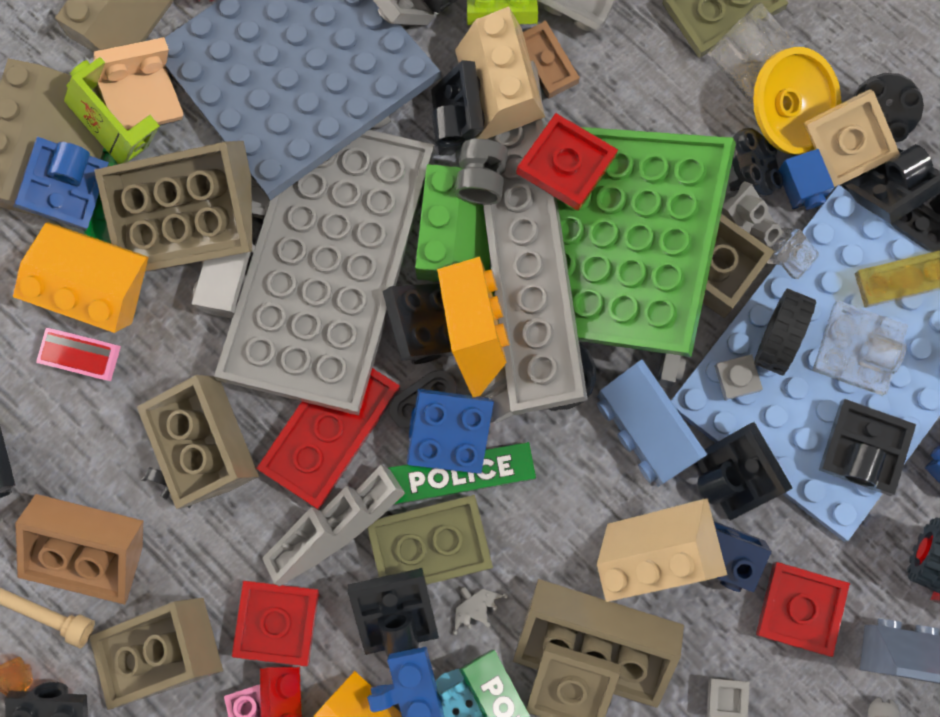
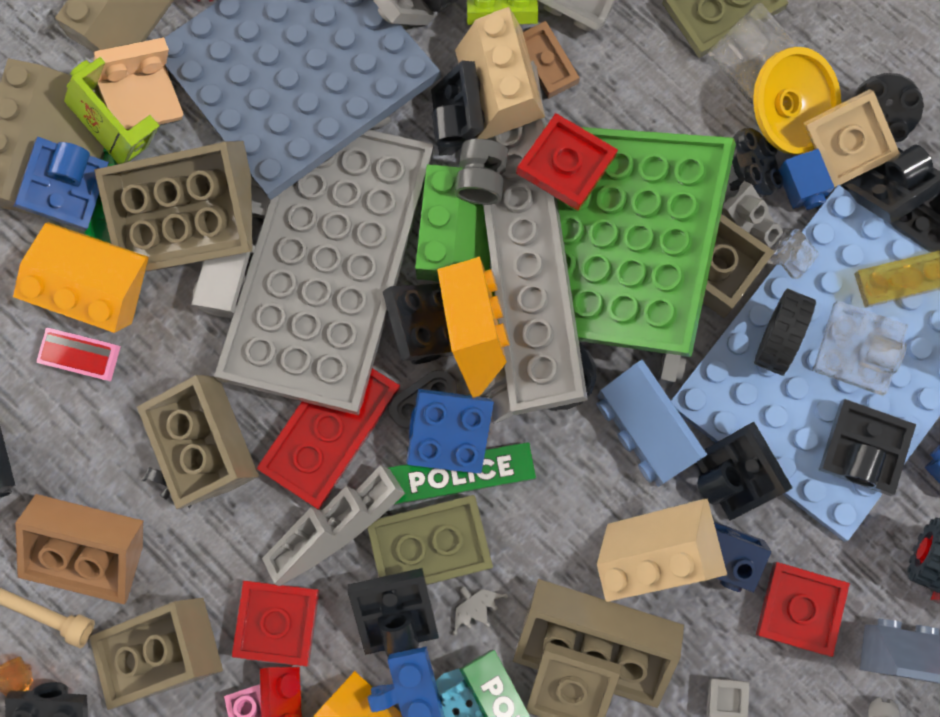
light grey plate [714,354,763,401] -> none

